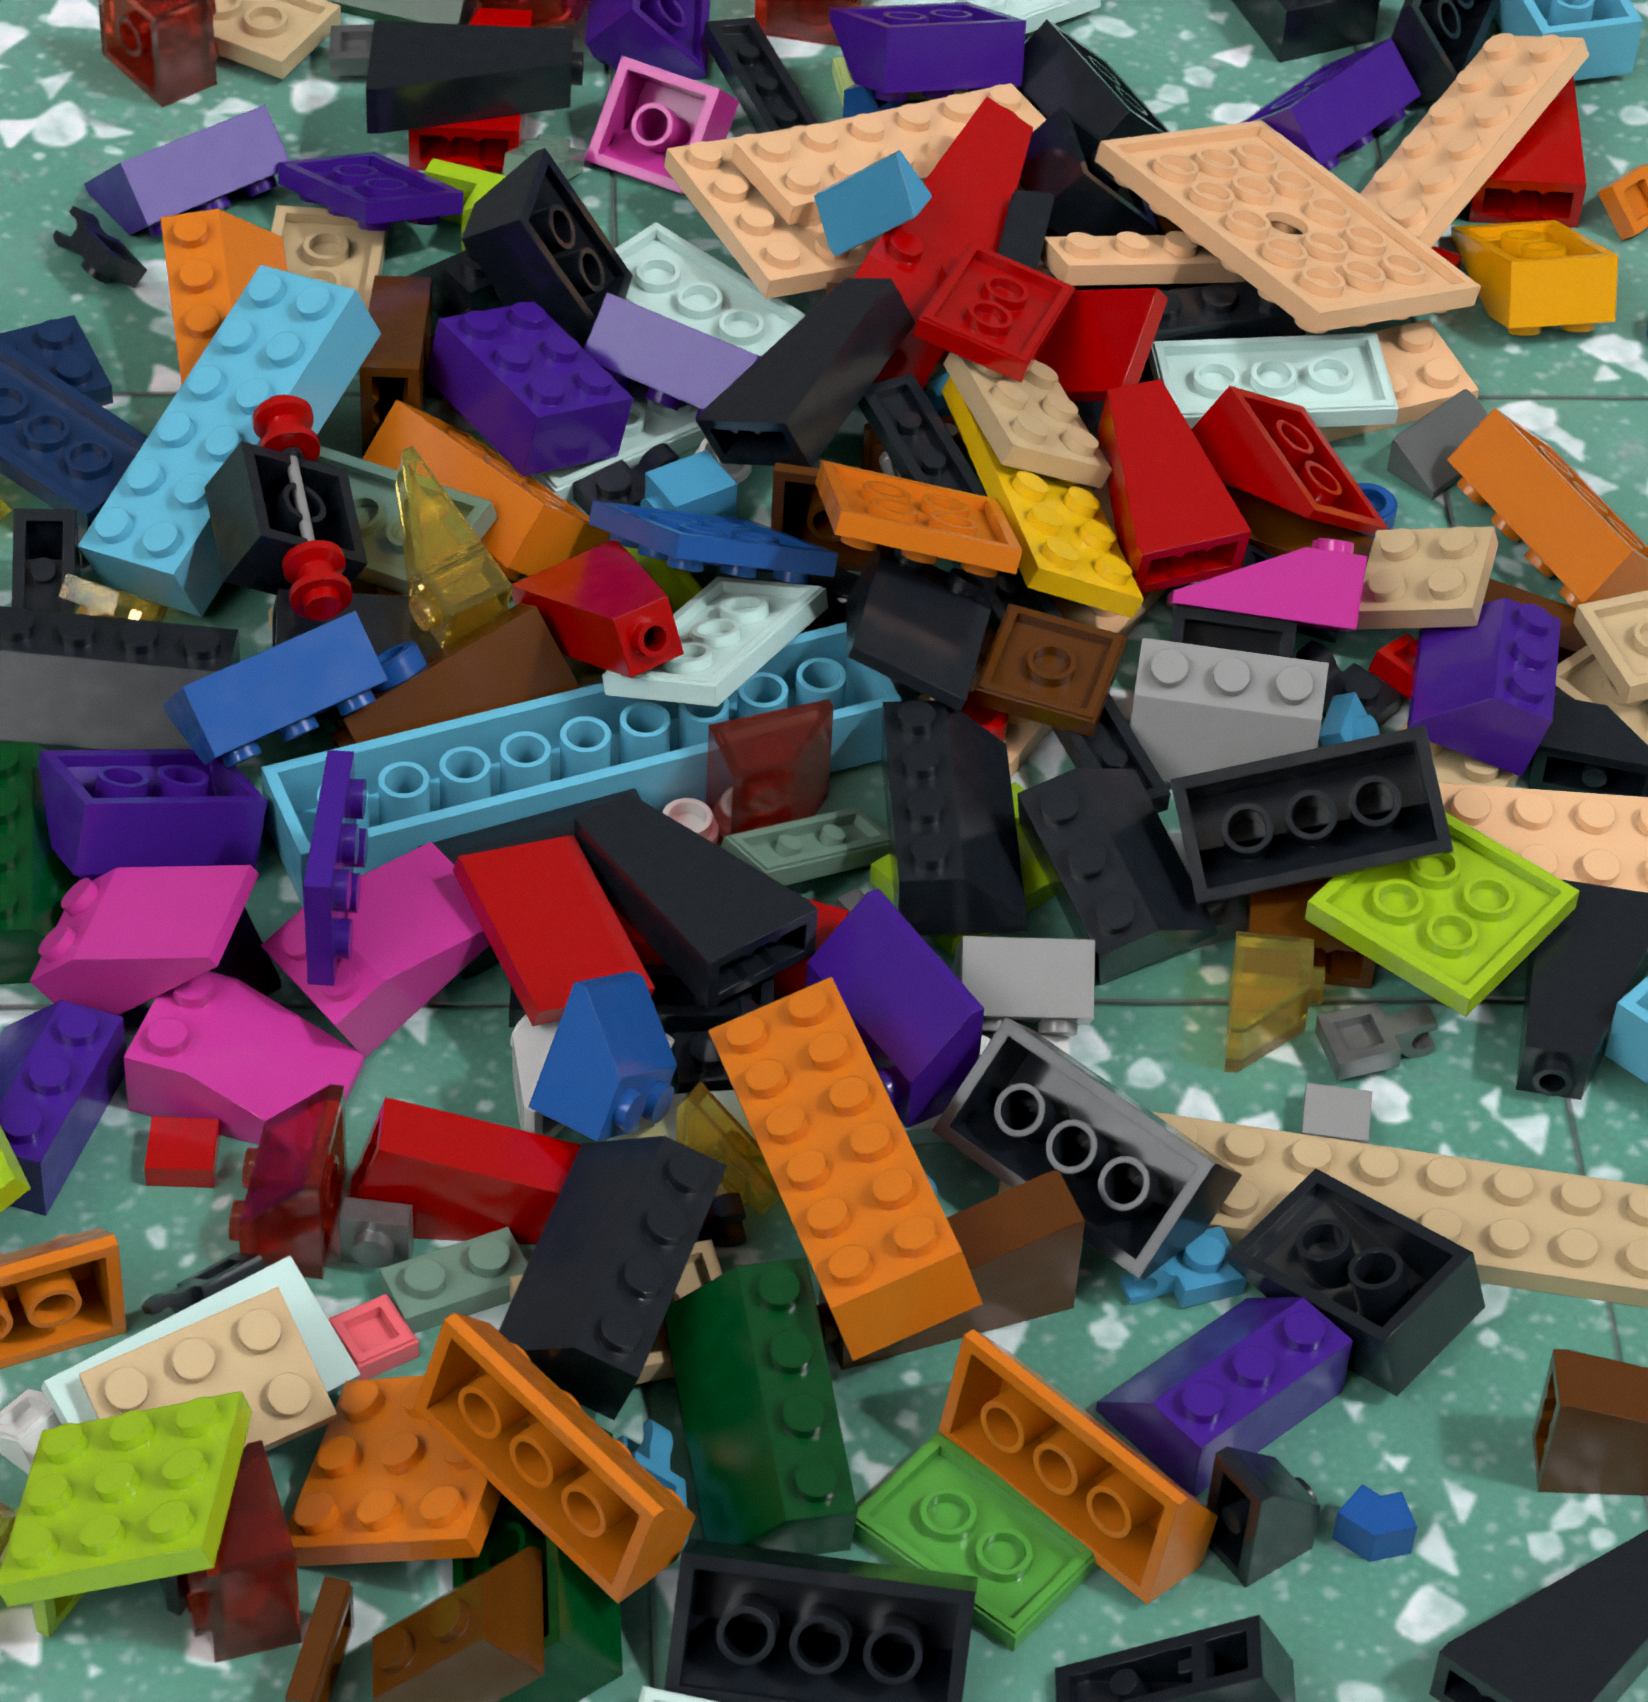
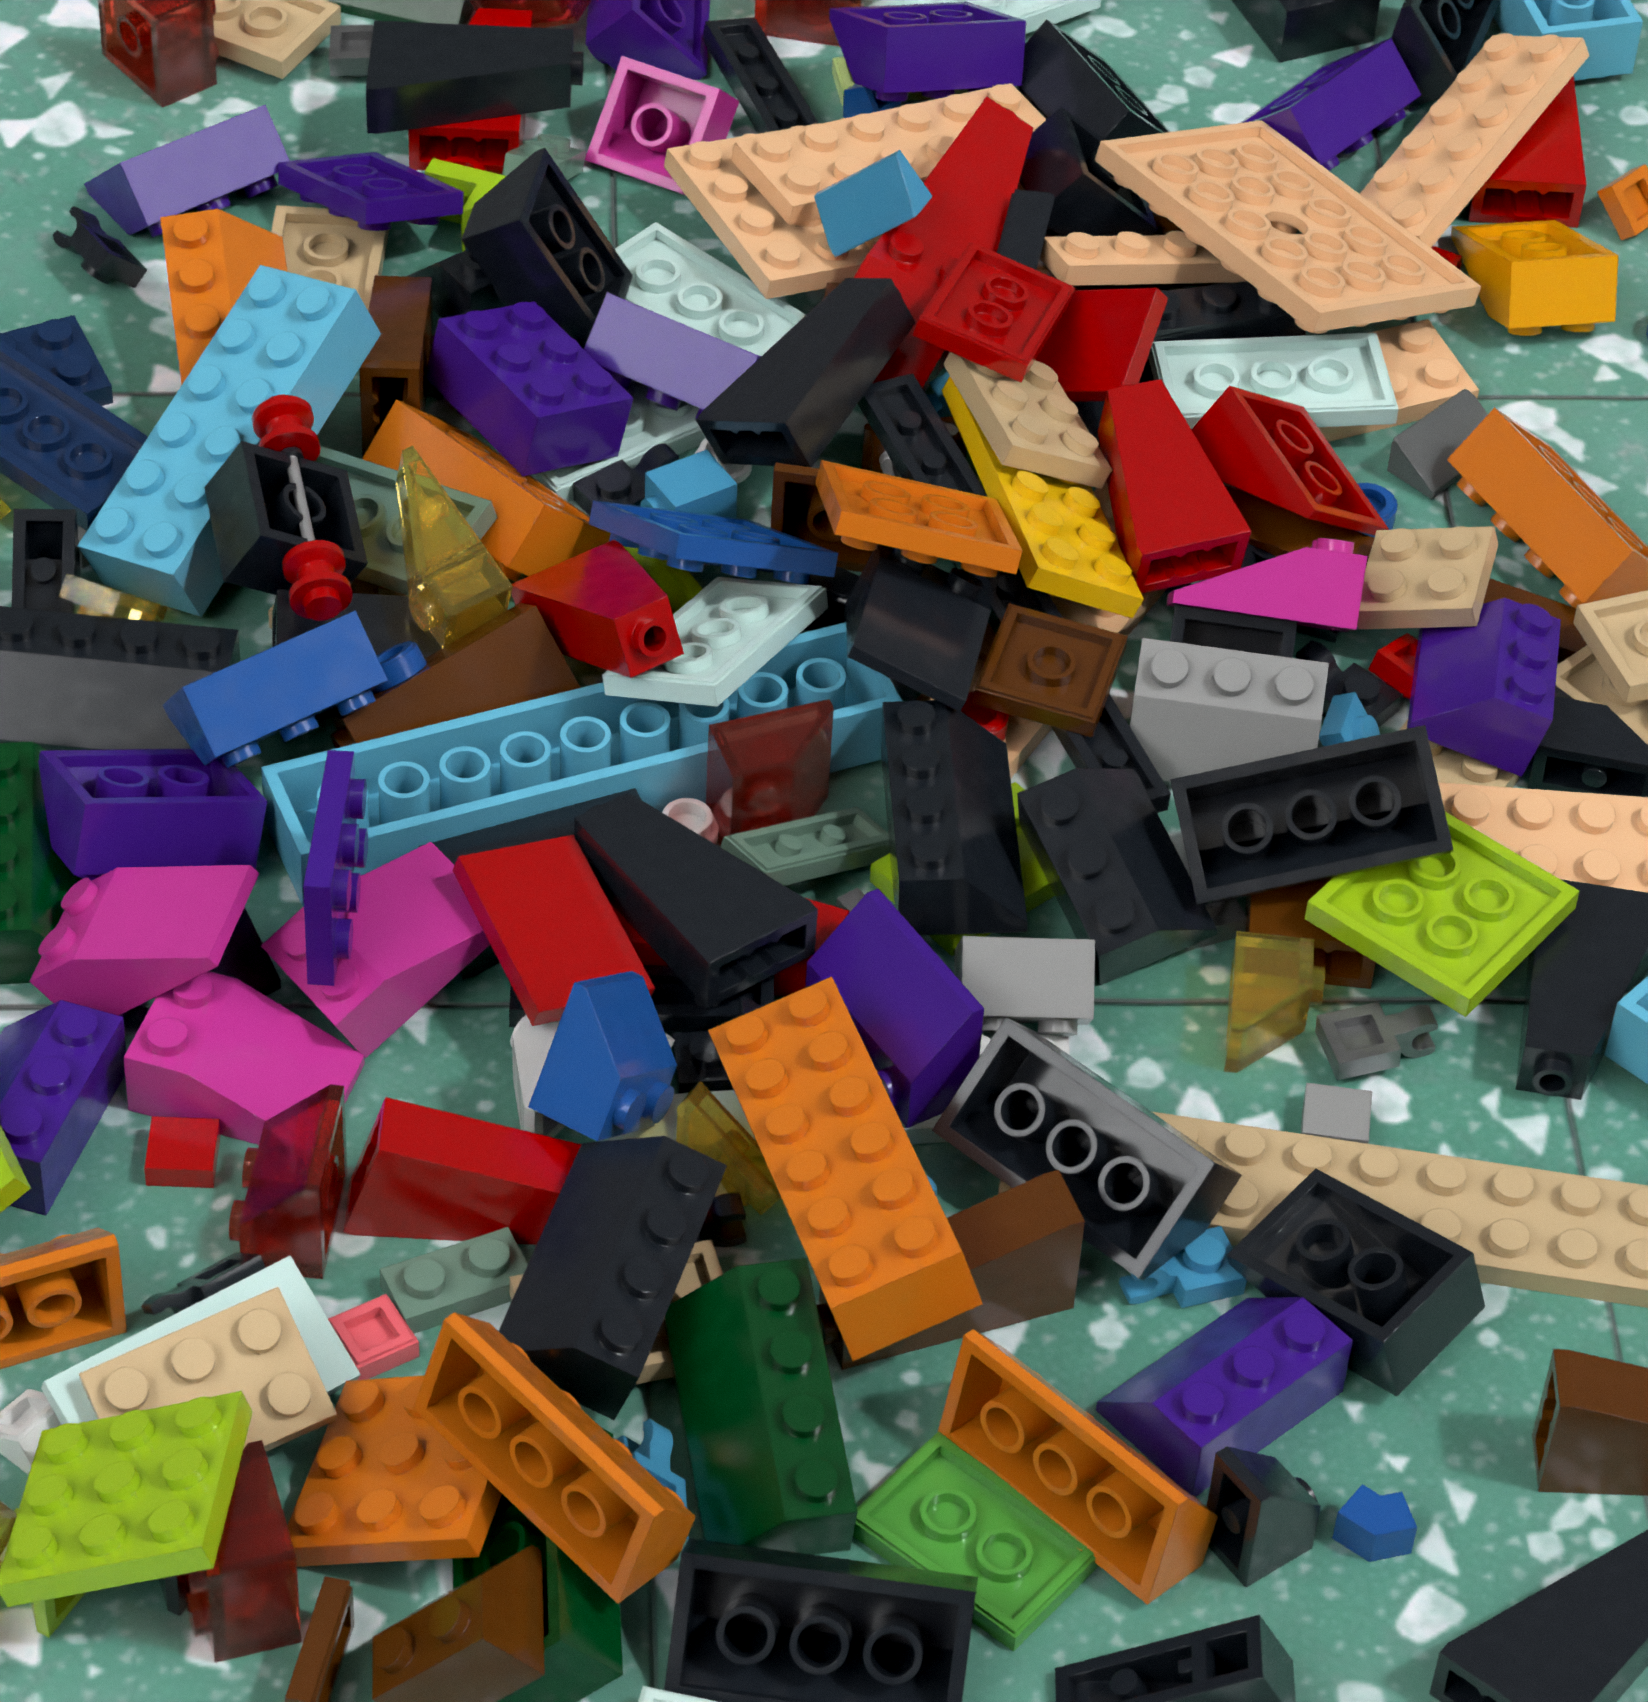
flat silver plate [339,1197,414,1268] -> none

